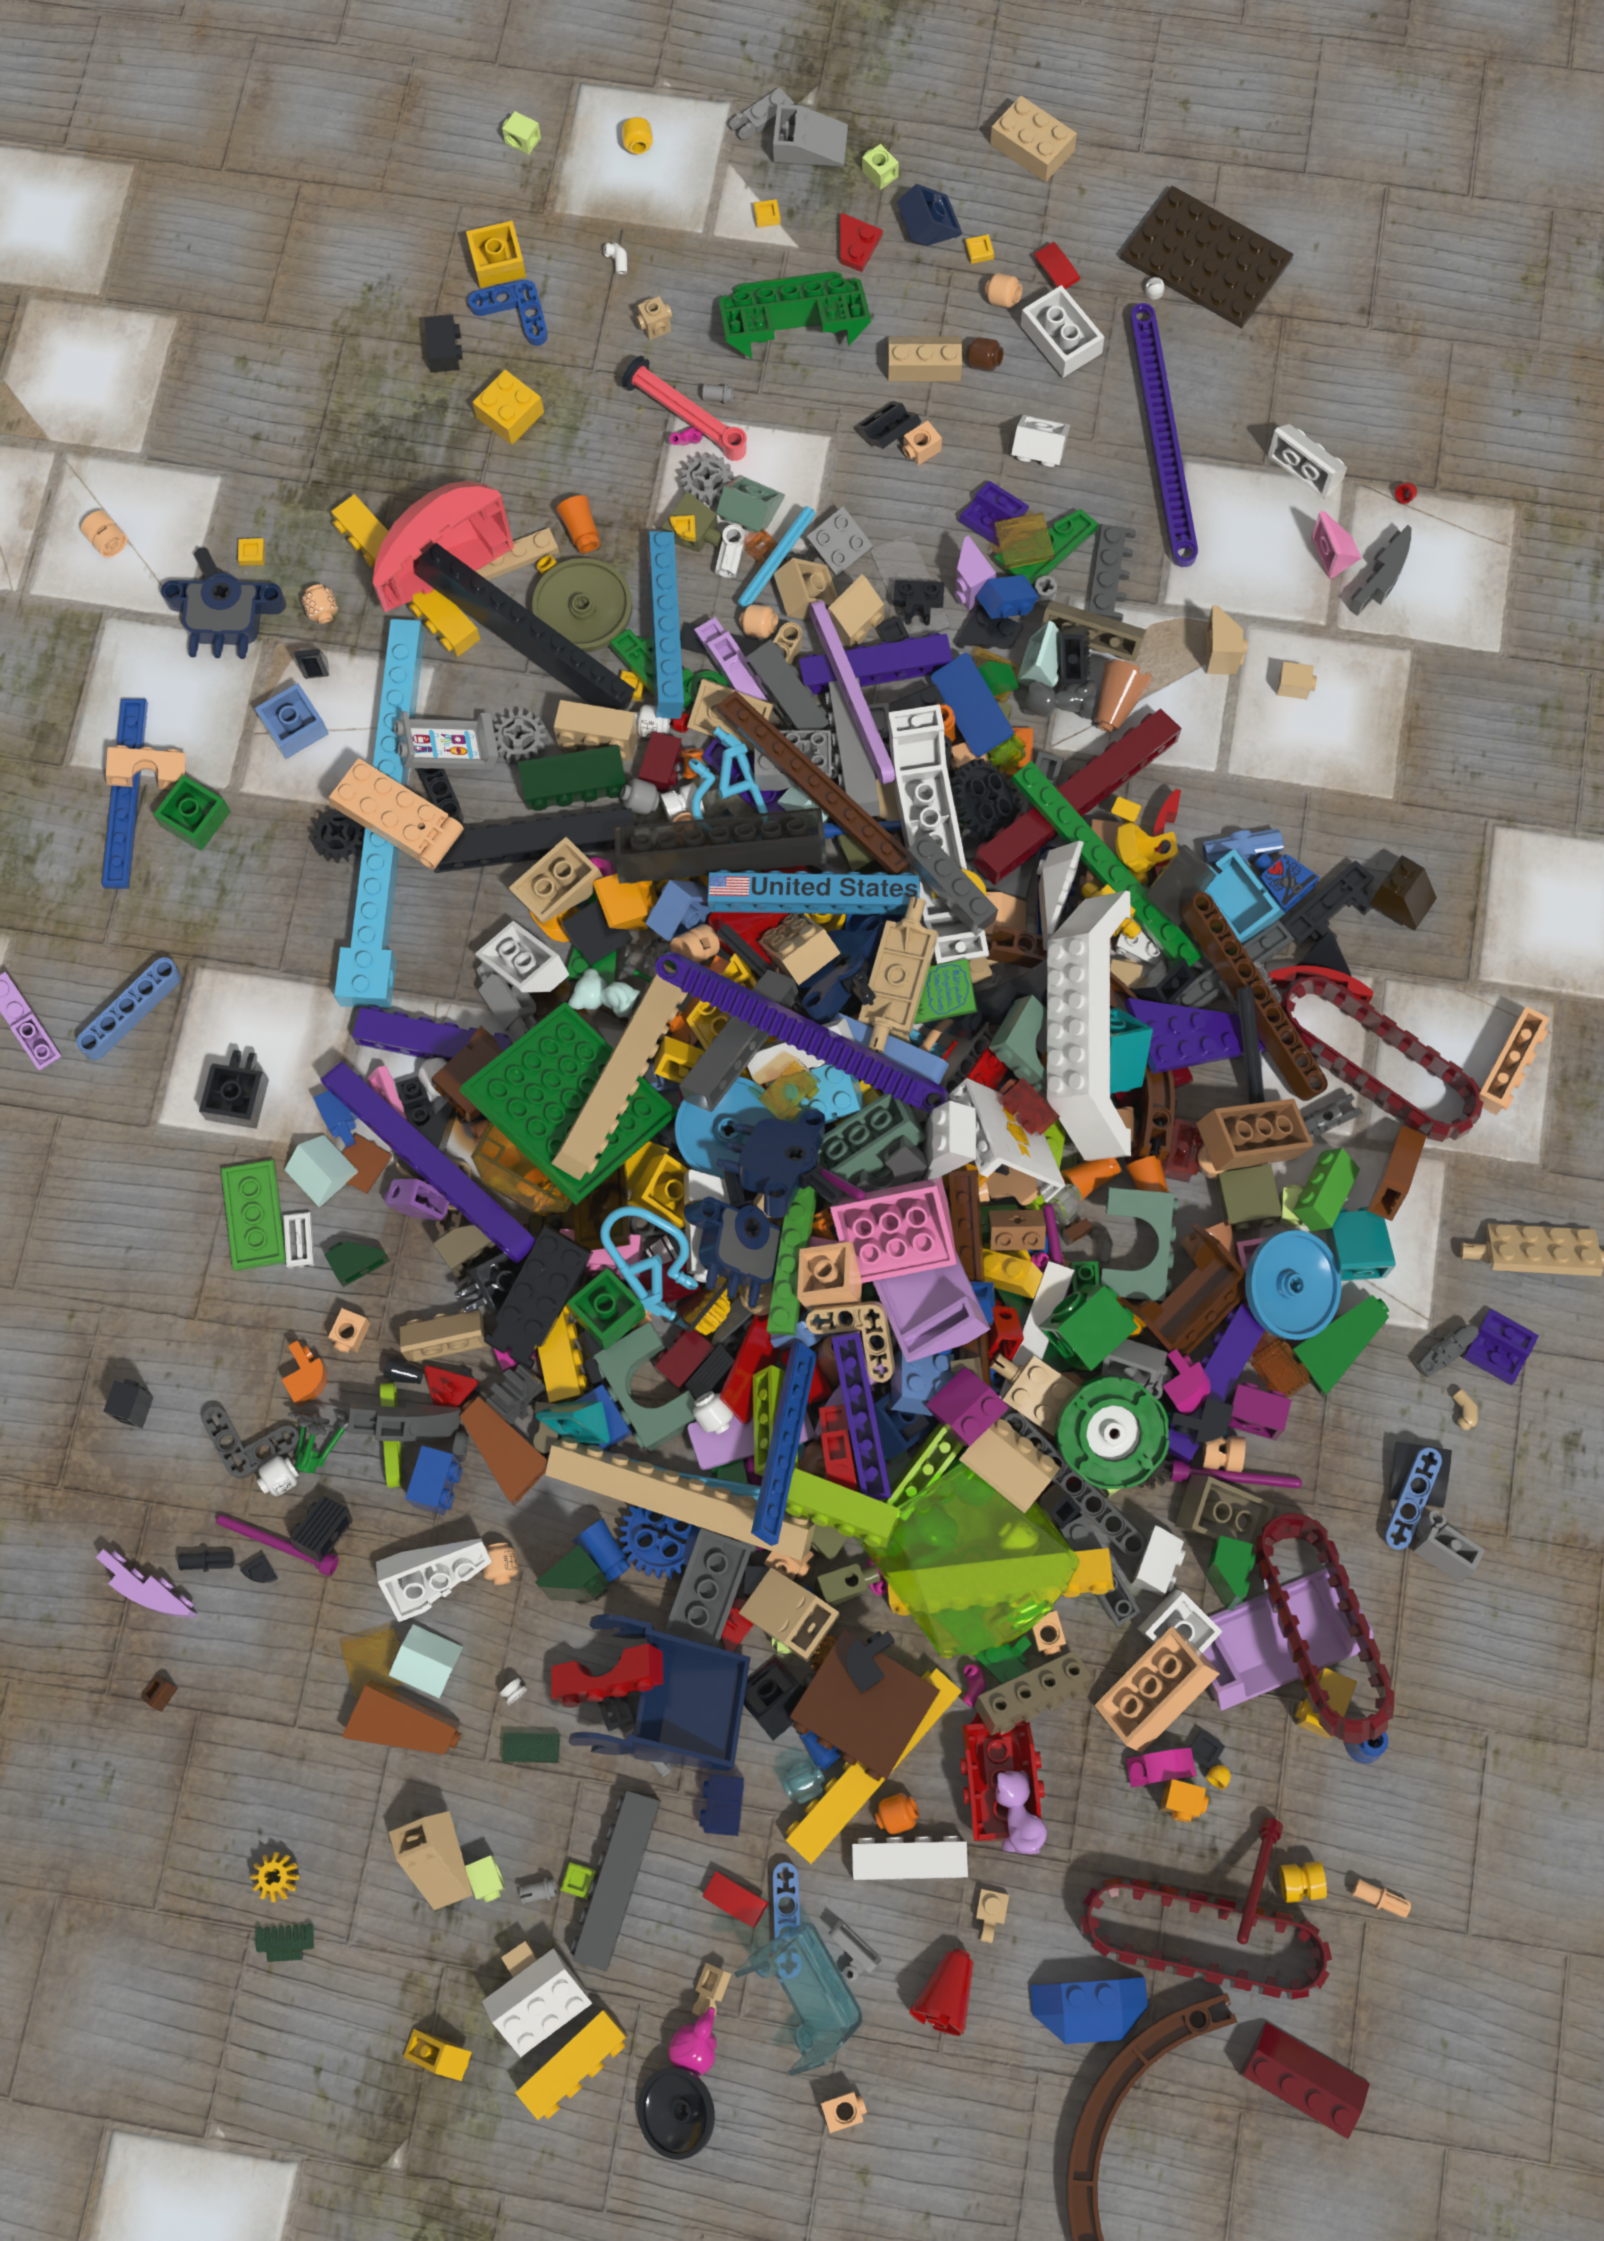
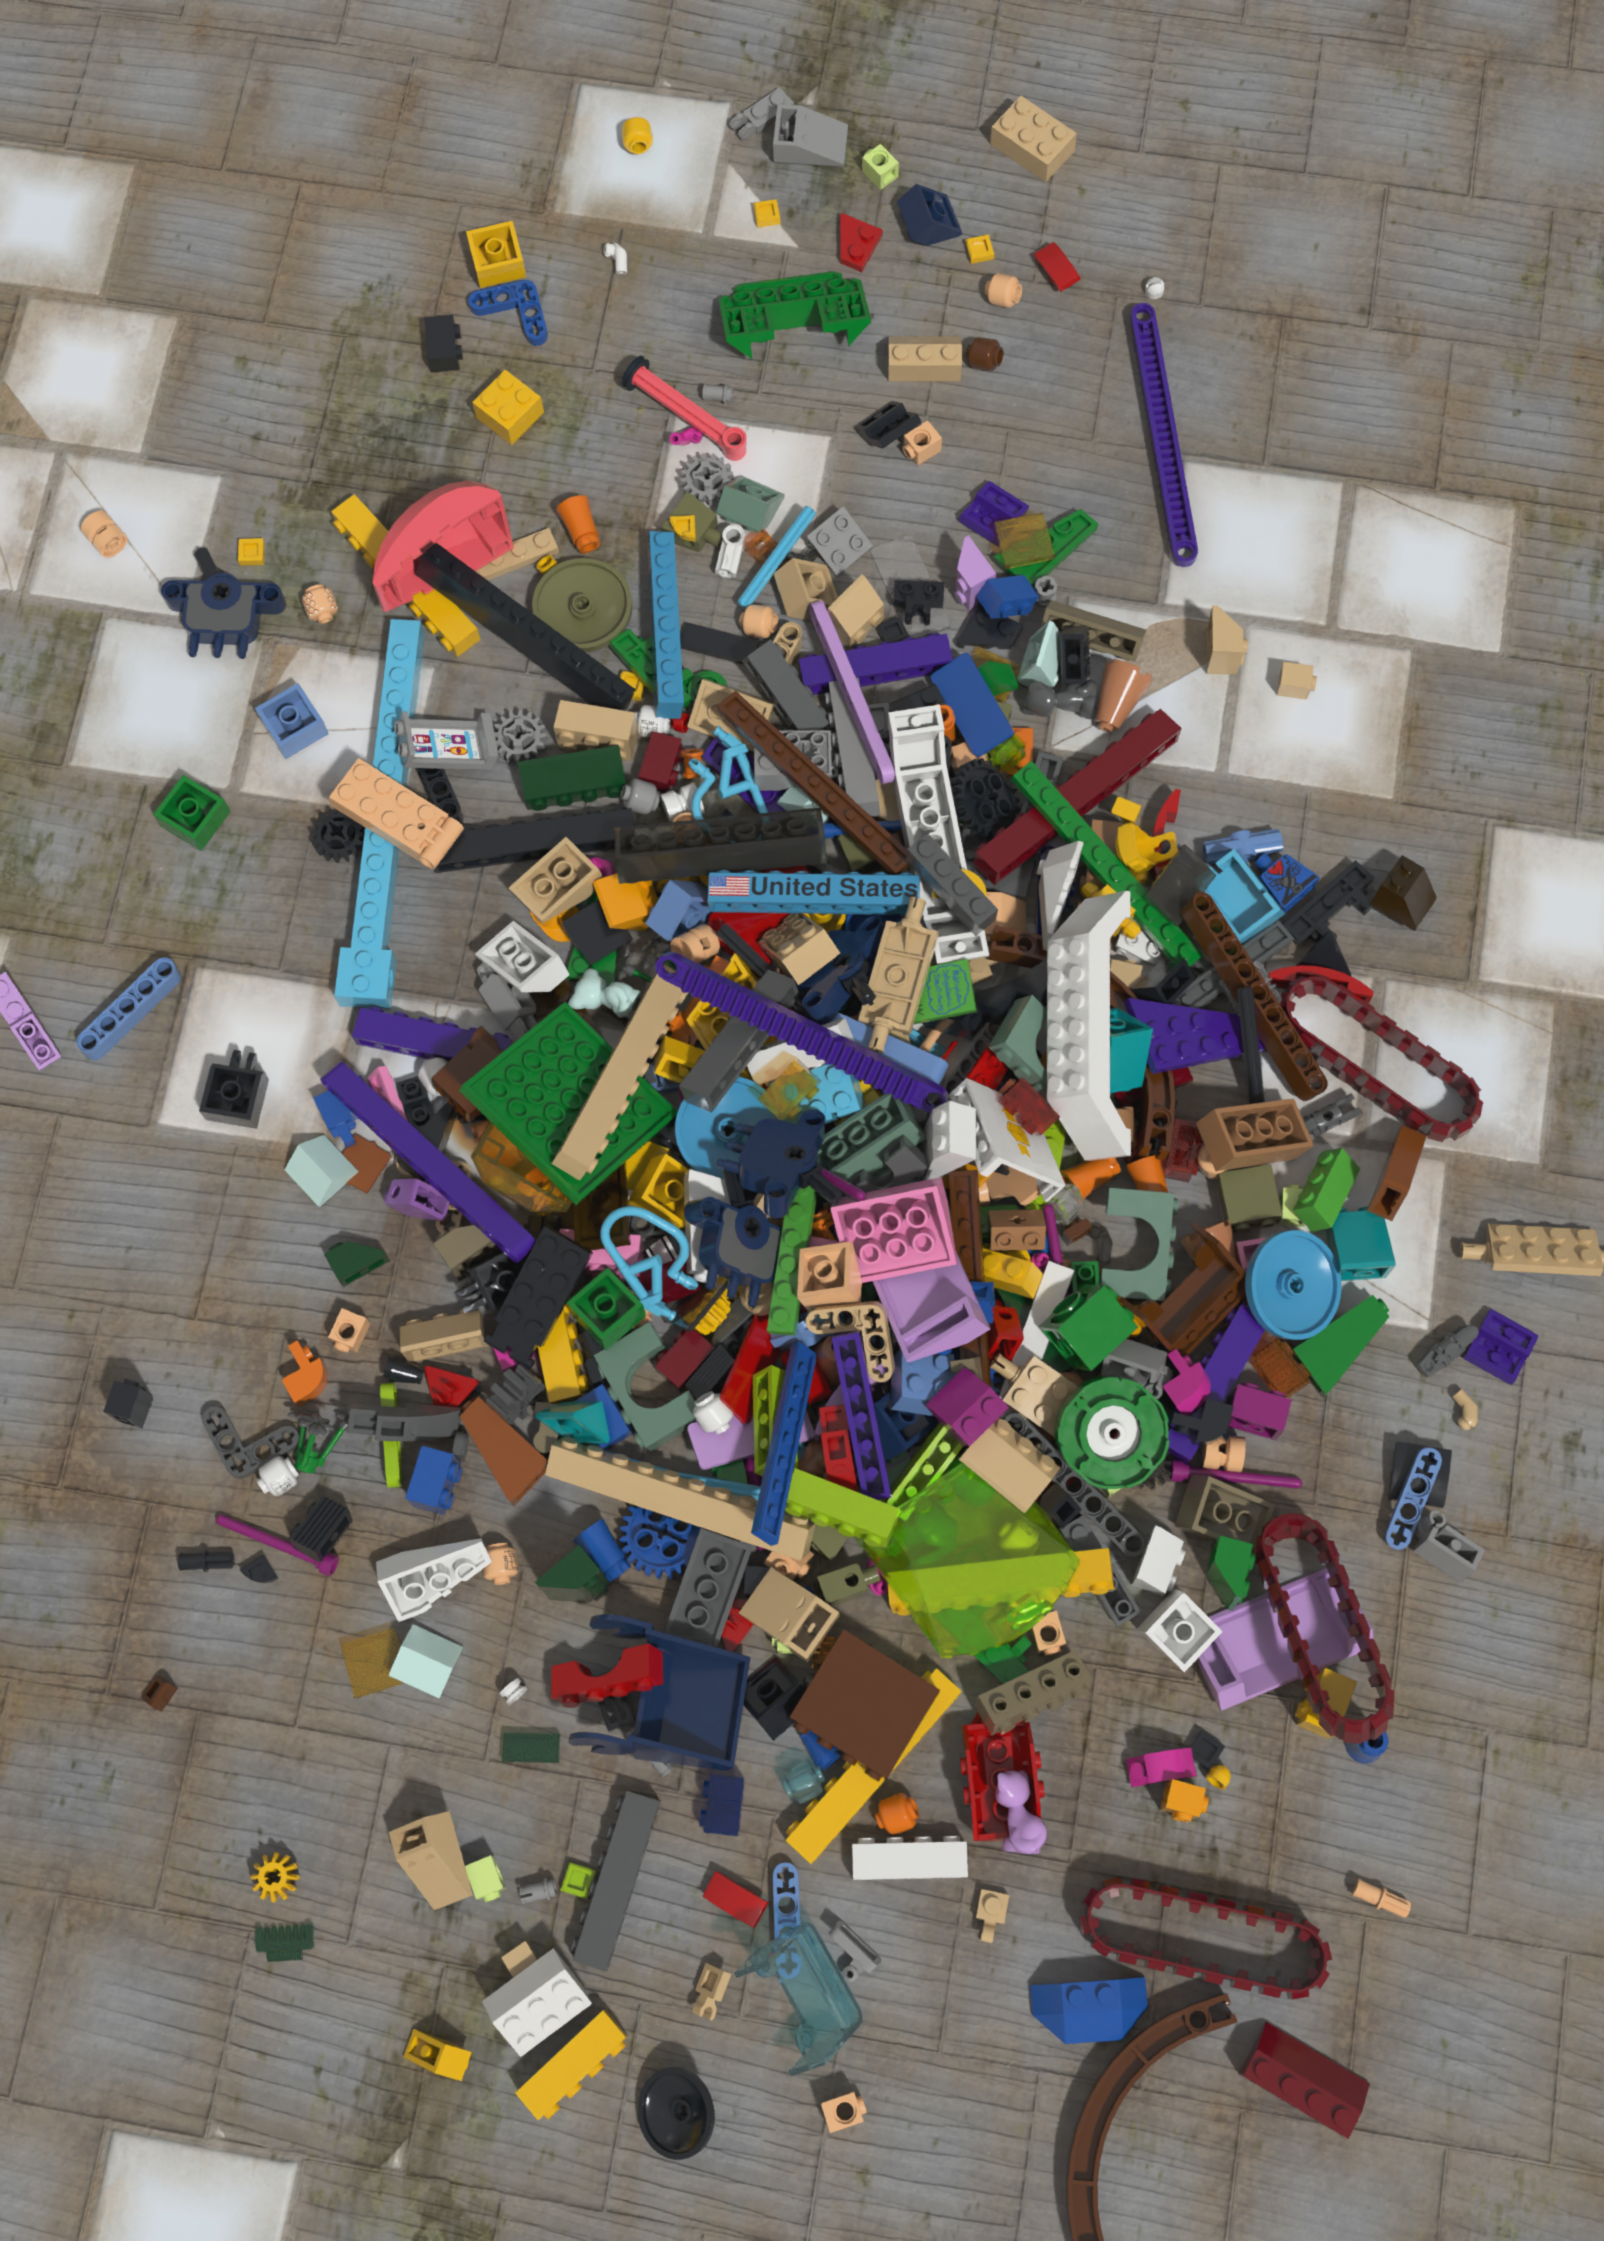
lavender slope [96,1549,197,1618] -> none
blue tile [102,699,148,889] -> none
light nougat arch [106,745,186,790] -> none
bright green tile [221,1159,286,1271] -> none
white tile [283,1212,315,1269] -> none
black slope [294,649,329,679] -> none
dark orange slope [342,1680,462,1755] -> none
yellowish green brick [502,111,541,155] -> none
tan brick [636,296,673,340] -> none
dark pink hair [667,2007,717,2076] -> none
lavender slope [694,617,769,702] -> none
black brick [846,1631,895,1695] -> none
red cone [909,1948,974,2036] -> none
dark pink arm [962,1664,986,1708] -> none
white slope [1011,415,1070,467] -> none
white brick [1021,285,1105,378] -> none
dark grey hinge [1089,524,1136,622] -> none
light nougat slope [1094,1626,1220,1753] -> none
dark brown plate [1120,185,1294,329] -> none
dark red piece [1237,1818,1283,1945] -> none
white slope [1268,424,1347,499] -> none
yellow wheel [1279,1861,1327,1903] -> none
bright pink slope [1311,511,1361,579] -> none
dark grey slope [1350,525,1412,616] -> none
red hinge [1395,482,1417,504] -> none
light nougat brick [1479,1006,1550,1116] -> none

